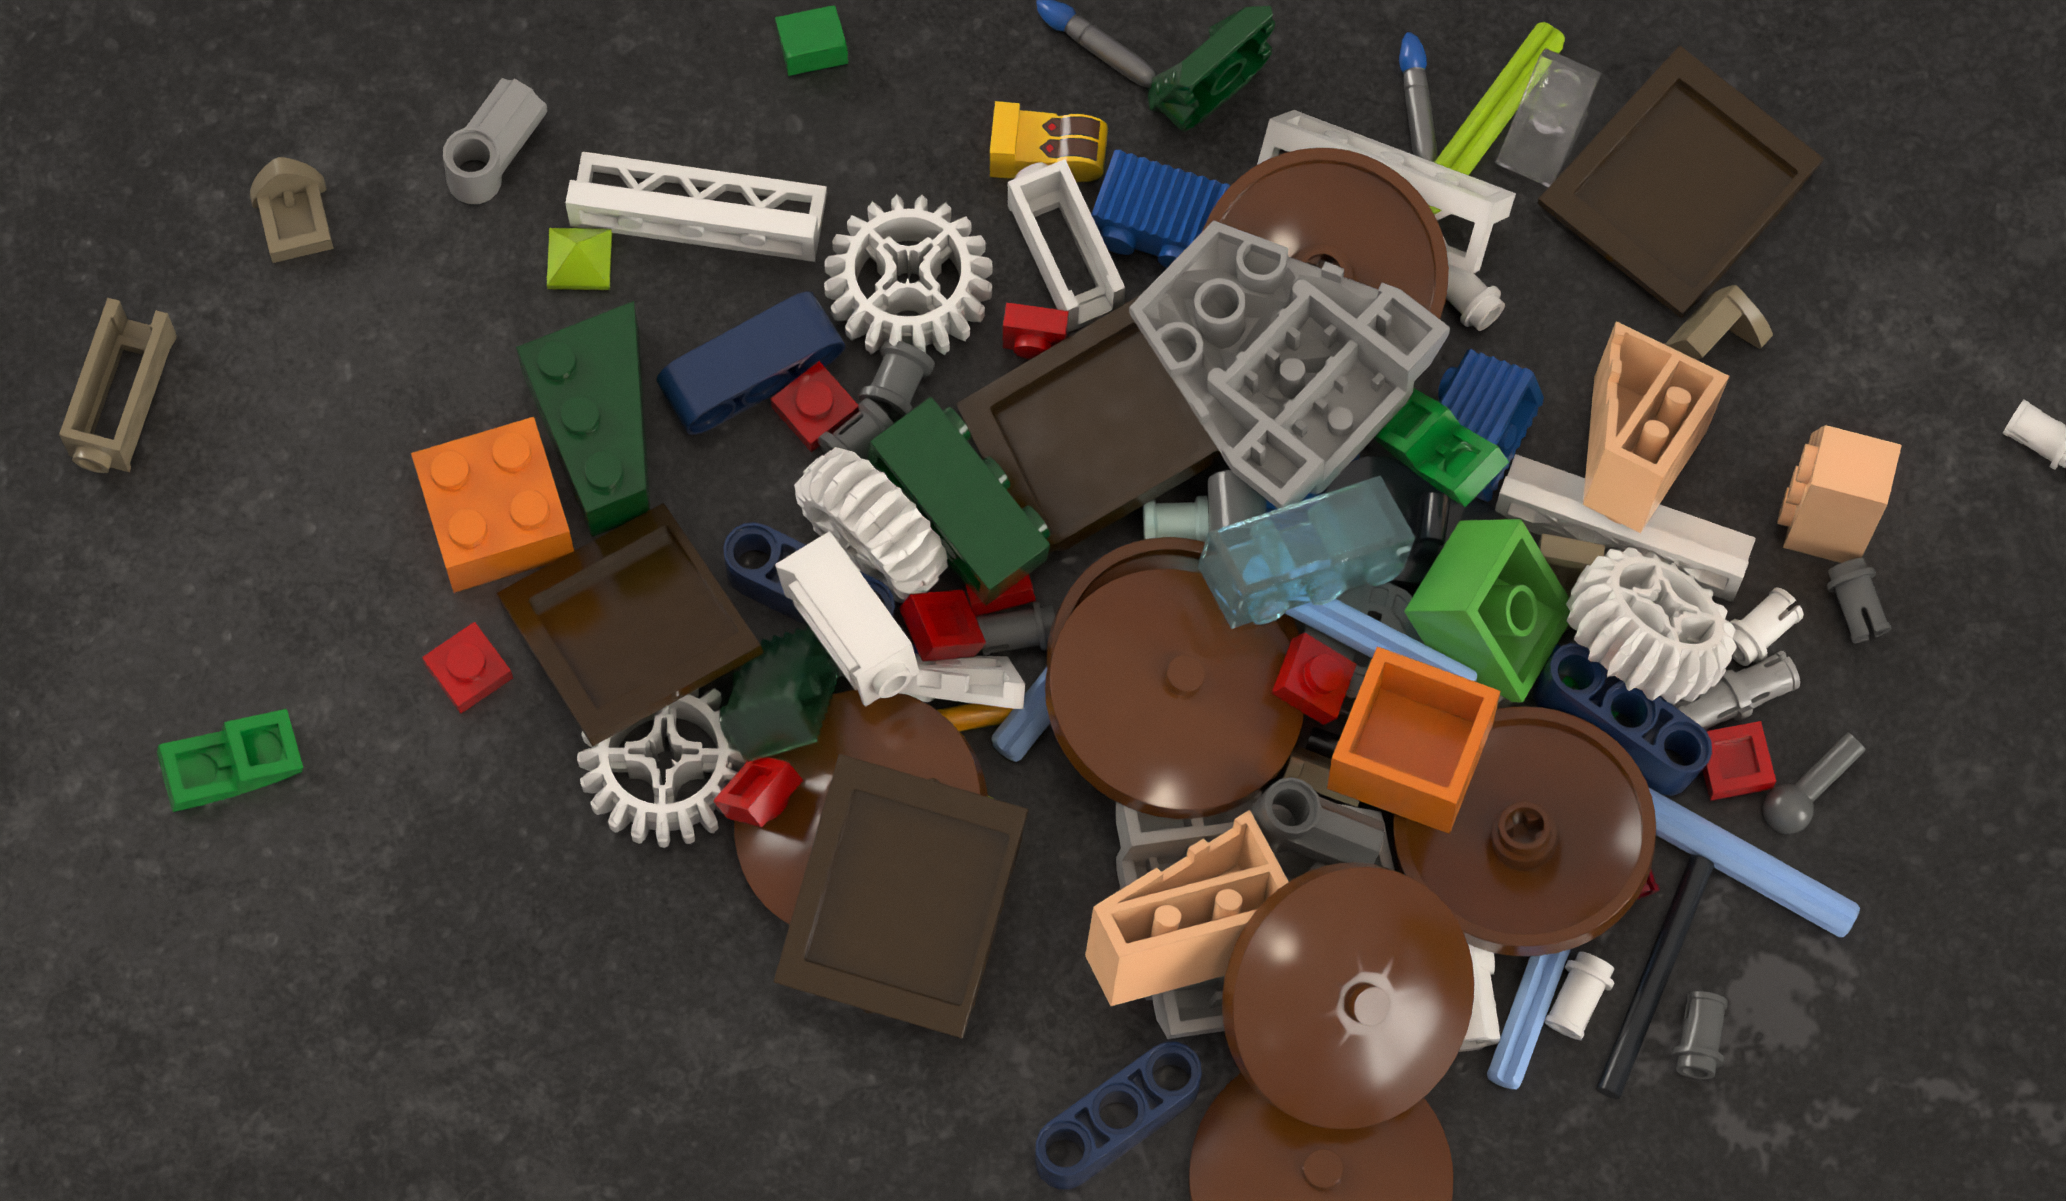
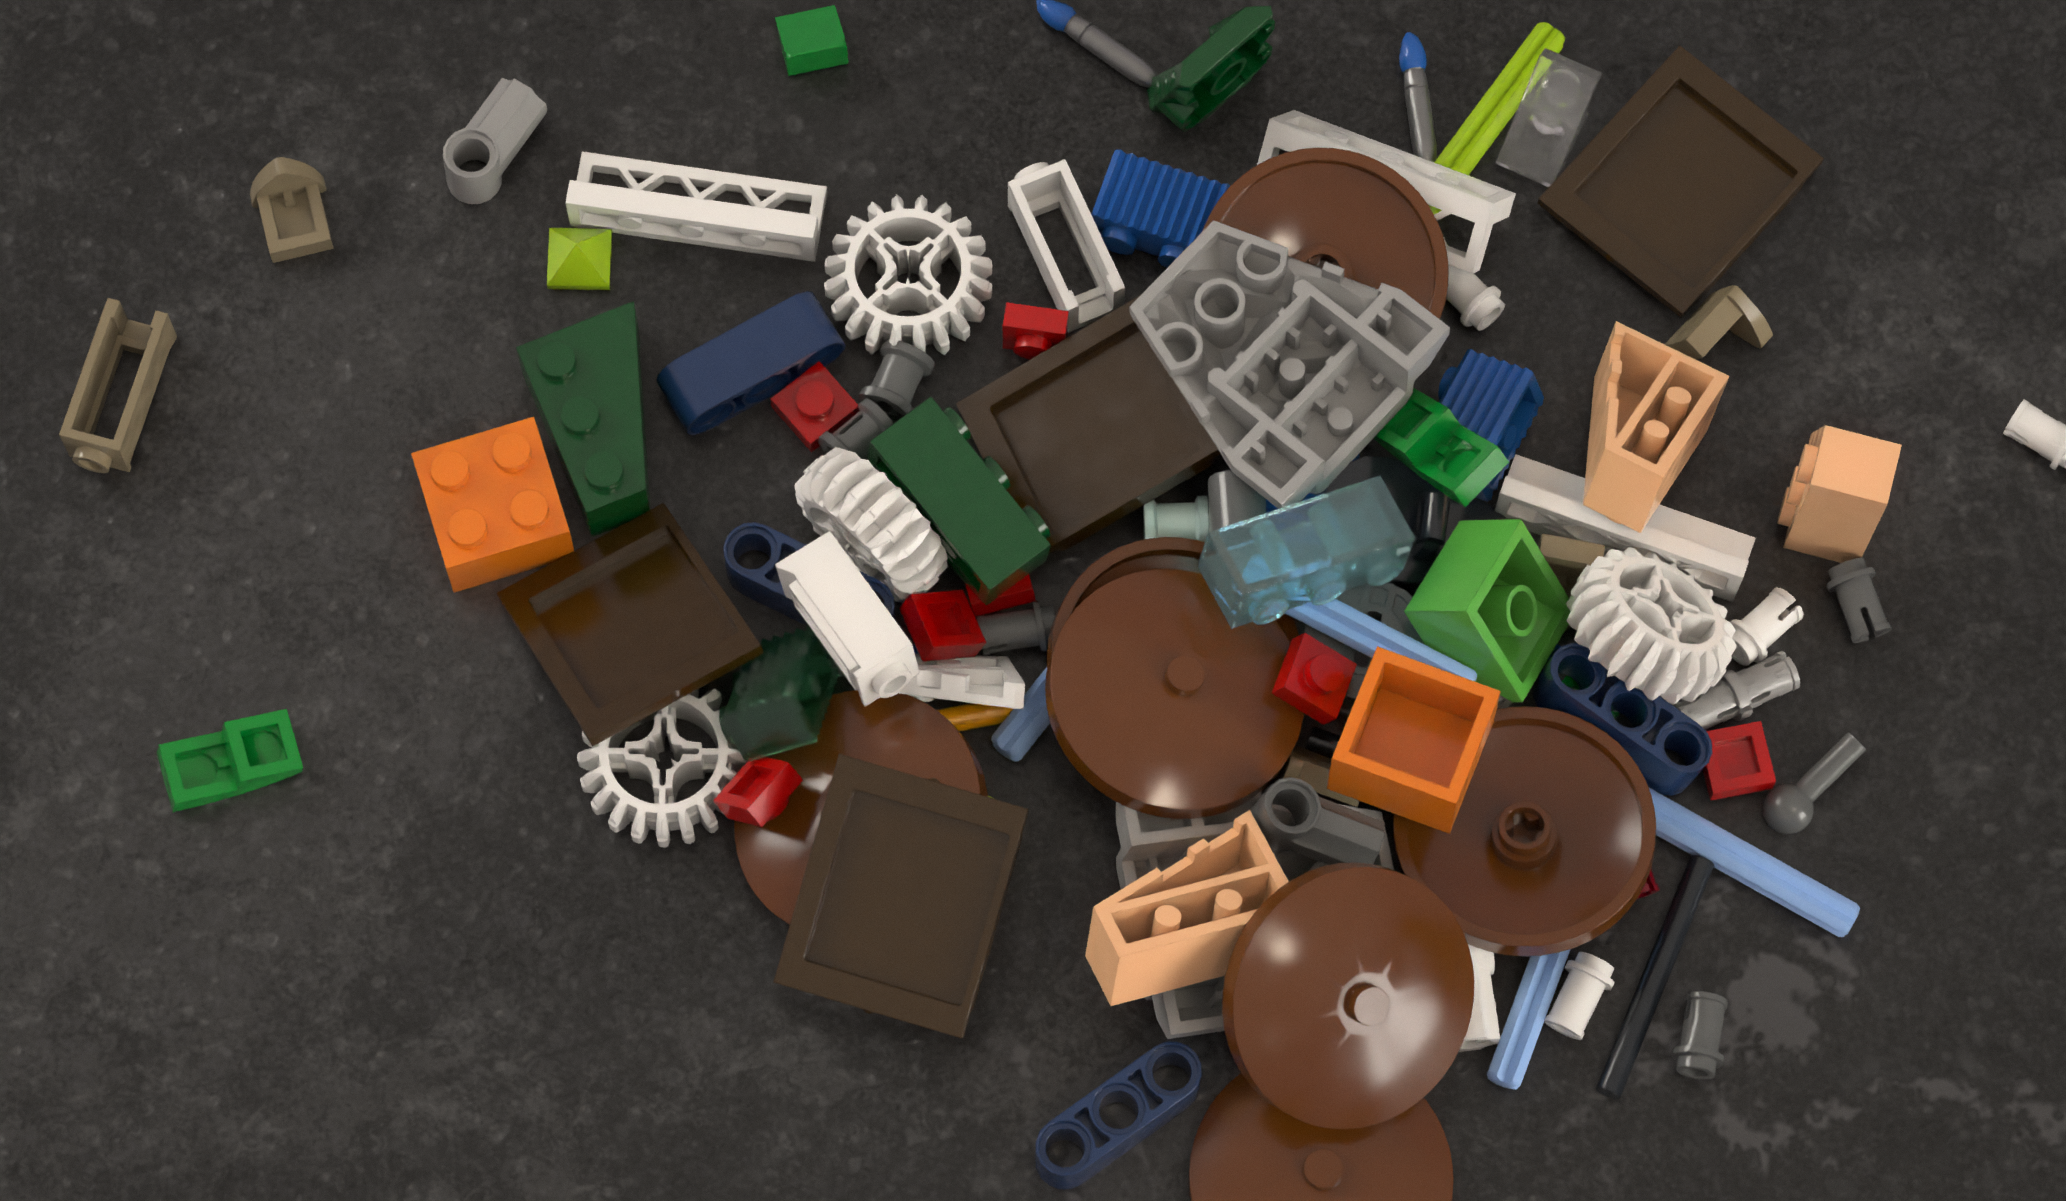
red plate [422,622,513,714] -> none
yellow leg [990,101,1108,182] -> none

